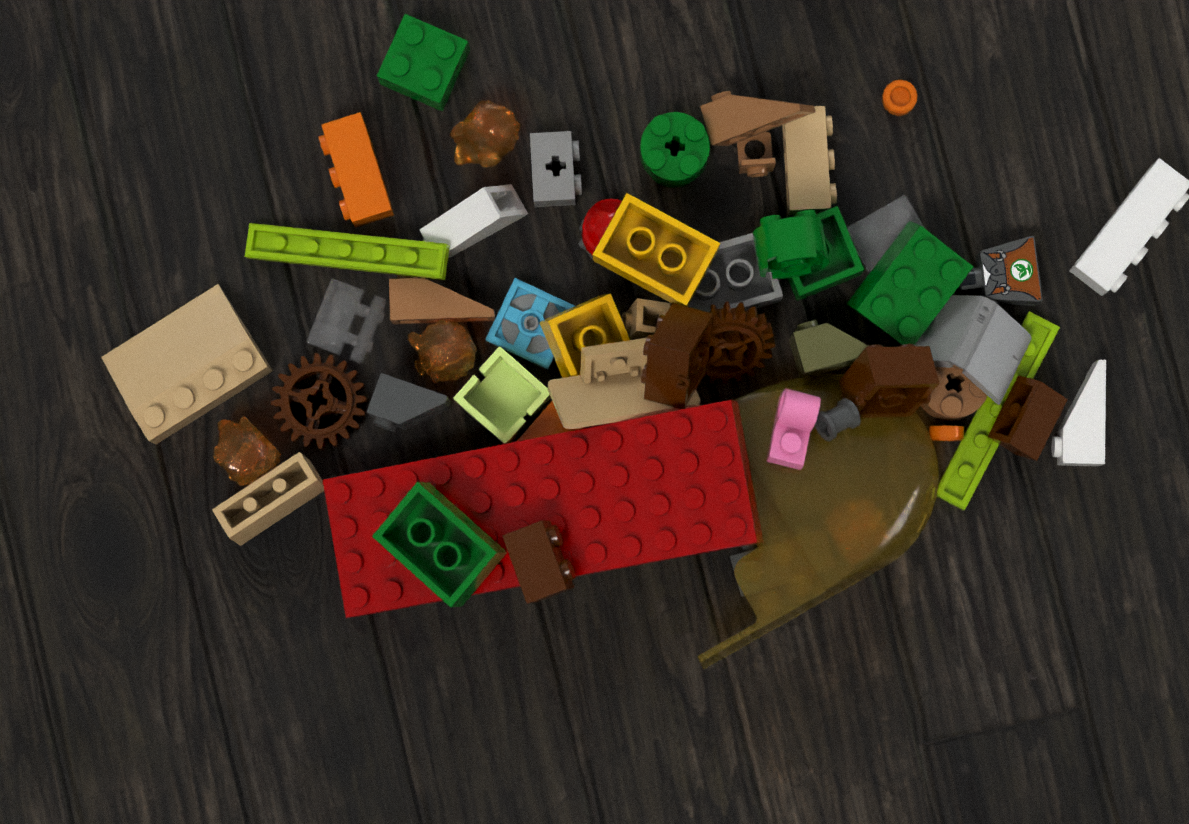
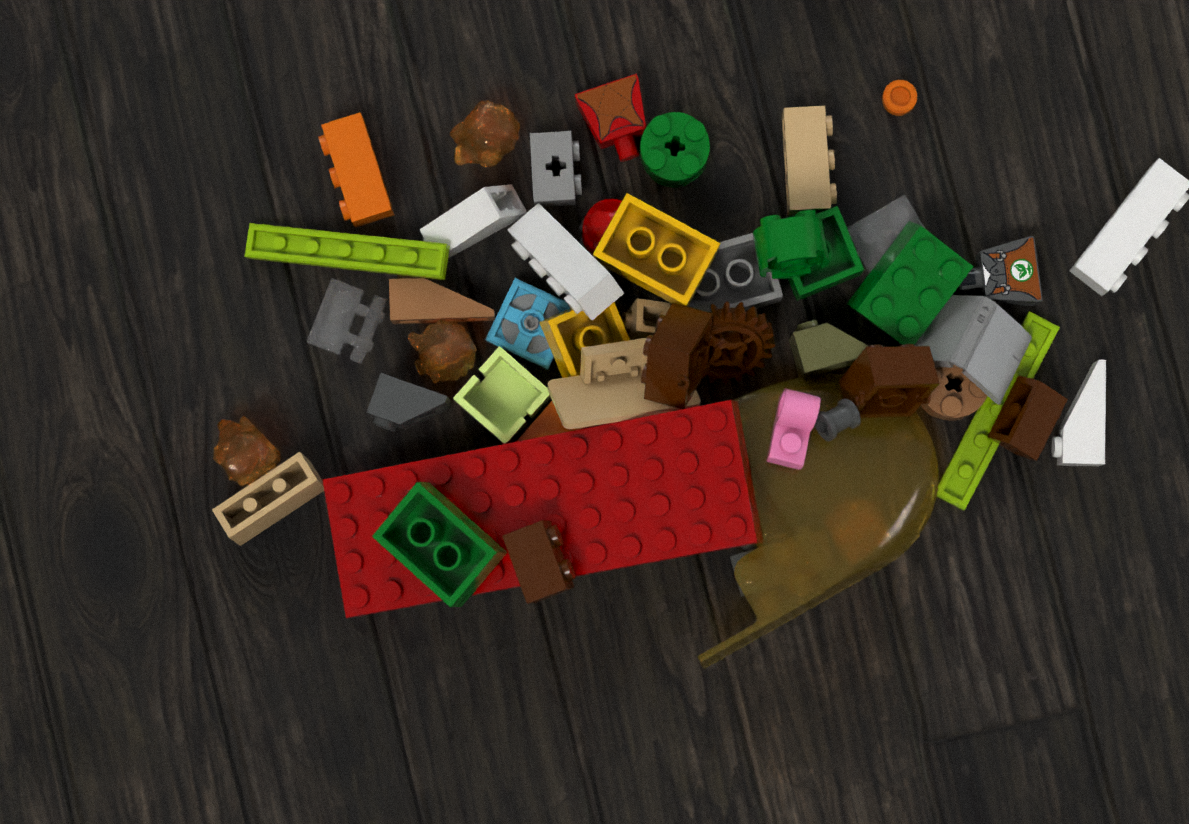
tan slope [101,284,273,444] -> none
reddish brown gear [271,353,368,450] -> none
green brick [377,14,470,112] -> none
medium nougat slope [700,91,816,146] -> none
medium nougat bracket [737,132,776,177] -> none
orange tile [929,425,964,441] -> none
none -> white brick [507,203,624,321]
none -> torso [575,73,646,162]

